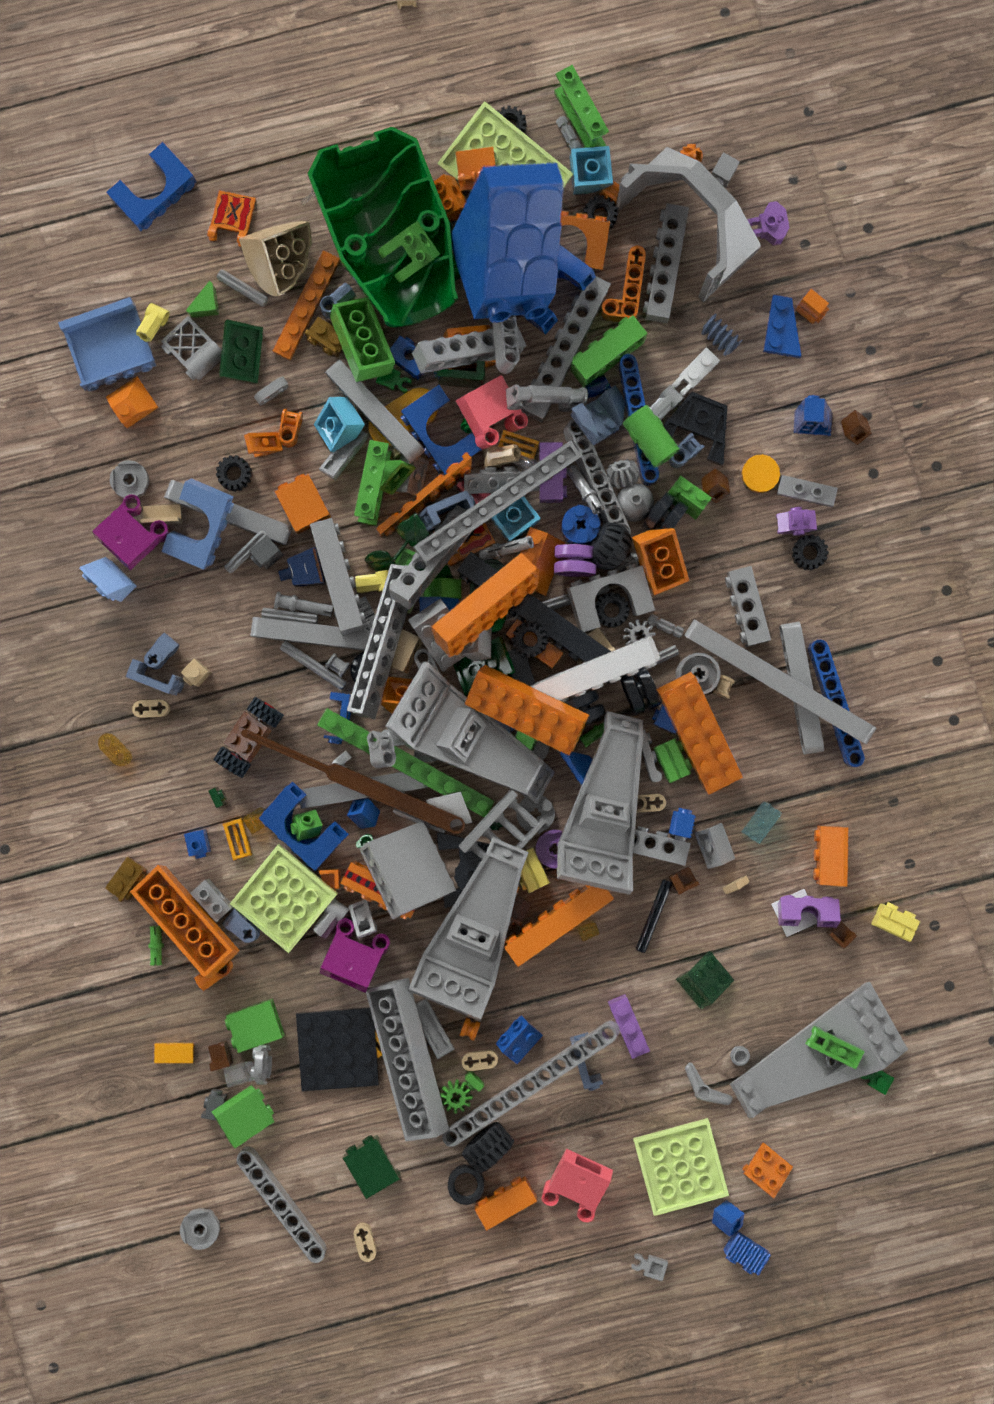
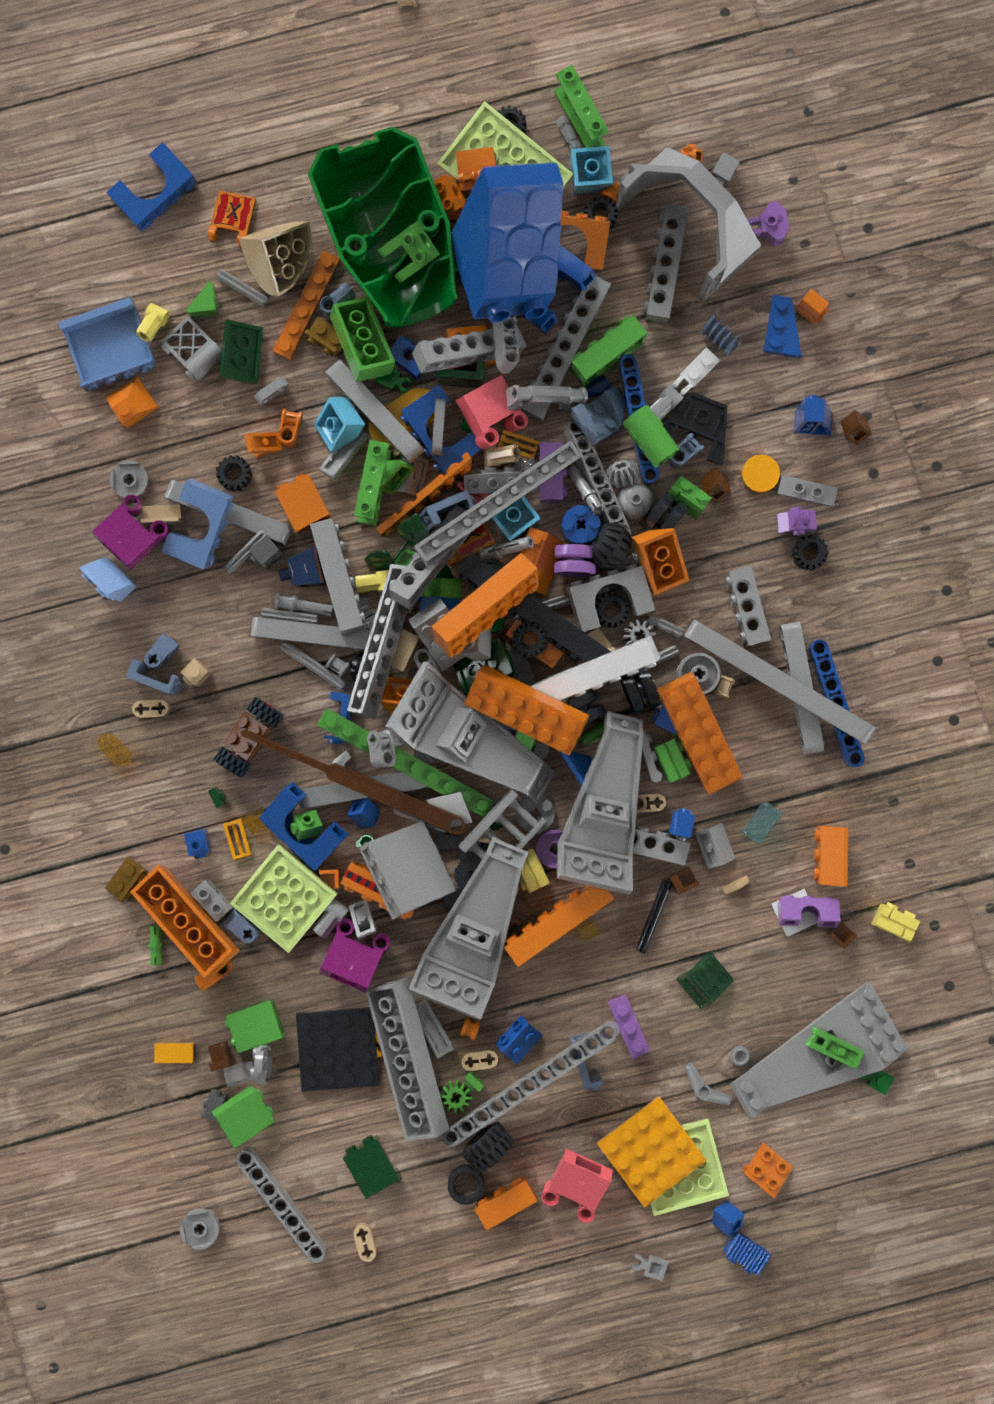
orange beam [601,245,646,322] -> none
none -> light grey beam [432,398,446,455]
none -> light orange plate [597,1096,707,1208]

